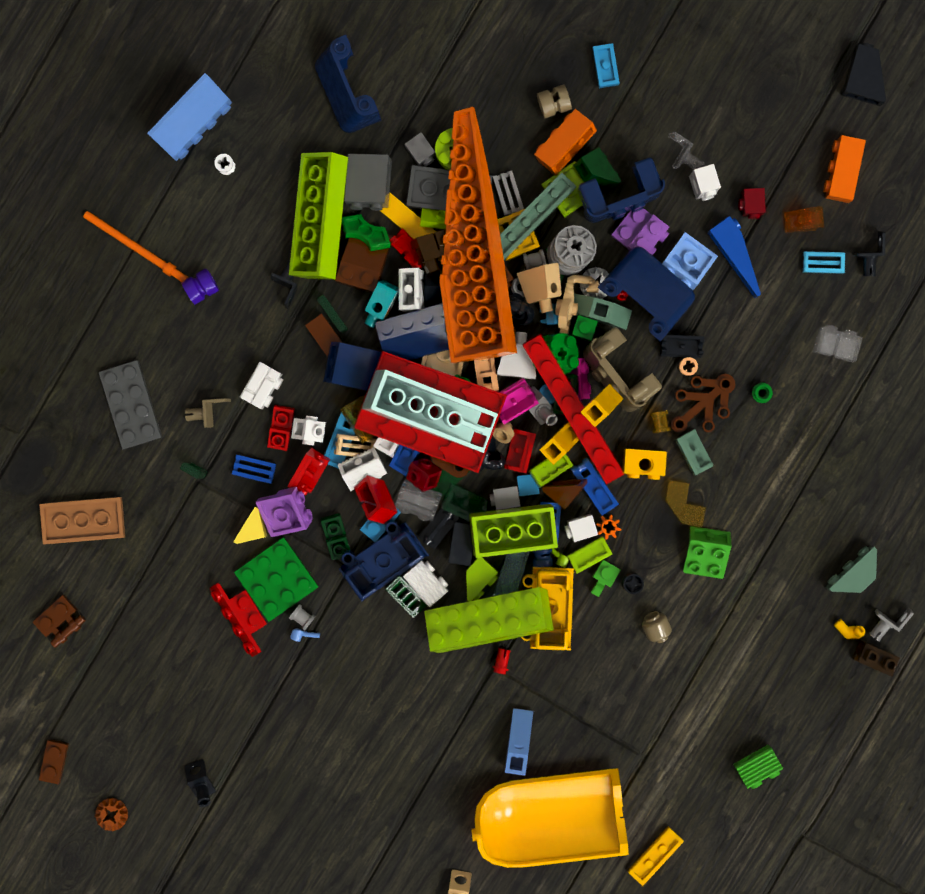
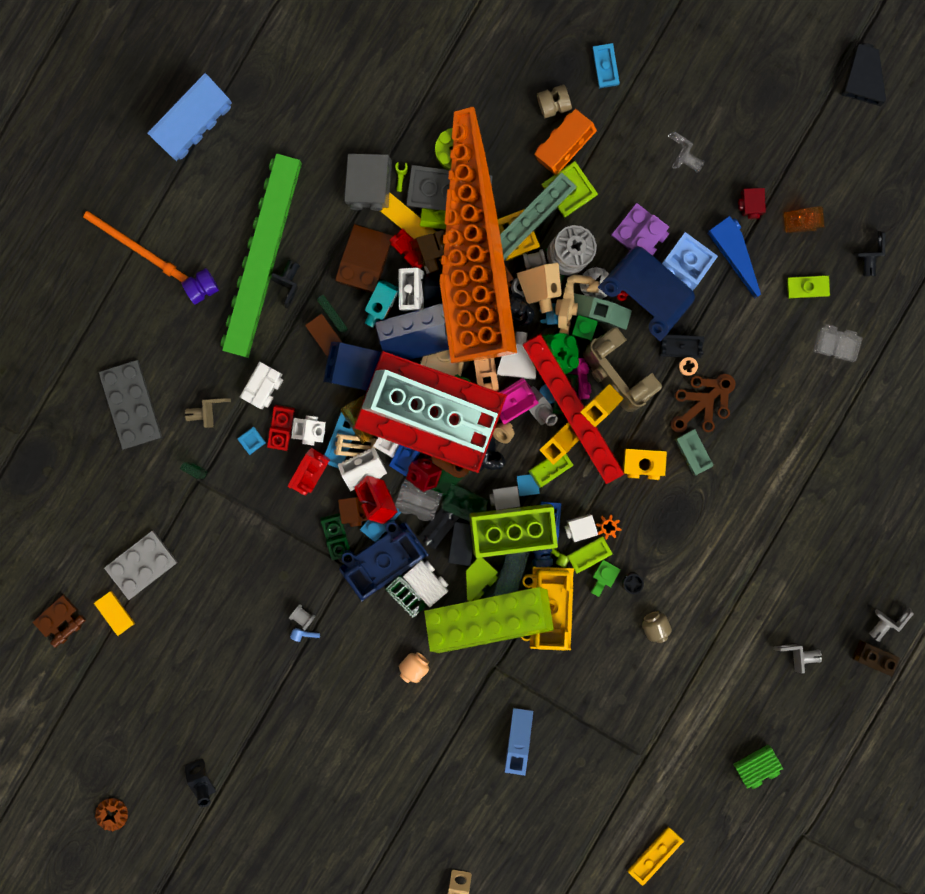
reddish brown plate [39,739,69,785] -> none
medium nougat plate [40,497,125,544] -> none
red bracket [210,583,267,657] -> none
white bush [215,154,236,175] -> none
blue tile [232,455,277,484] -> none
light yellow slope [233,507,267,544] -> none
green plate [234,537,319,622] -> none
medium lavender plate [256,487,313,537] -> none
lime brick [289,152,348,279] -> none
dark blue windscreen [315,35,381,133] -> none
green tile [341,214,391,251] -> none
flat silver brick [405,133,436,167] -> none
yellow panel [472,768,629,868] -> none
light grey tile [493,171,524,216] -> none
red pin [493,648,511,675] -> none
red hinge [505,429,536,474] -> none
reddish brown slope [542,479,588,509] -> none
blue plate [570,457,619,516] -> none
dark green slope [573,147,621,190] -> none
dark blue container [578,158,665,223] -> none
clear yellow bush [650,410,671,433] -> none
clear yellow tile [665,480,706,527] -> none
bright green bracket [683,526,732,579] -> none
white brick [689,164,721,201] -> none
green plate [752,383,773,403] -> none
medium azure tile [802,251,845,274] -> none
orange brick [823,135,866,203] -> none
sand green slope [825,546,877,593] -> none
yellow arm [834,619,865,639] -> none
none -> yellow tile [94,591,135,636]
none -> light grey plate [104,530,178,600]
none -> bright green brick [221,154,302,358]
none -> dark azure tile [237,427,266,455]
none -> reddish brown brick [338,497,367,527]
none -> lime hand [395,162,408,192]
none -> light nougat head [399,652,429,683]
none -> light grey bracket [774,644,822,674]
none -> lime plate [787,276,830,299]

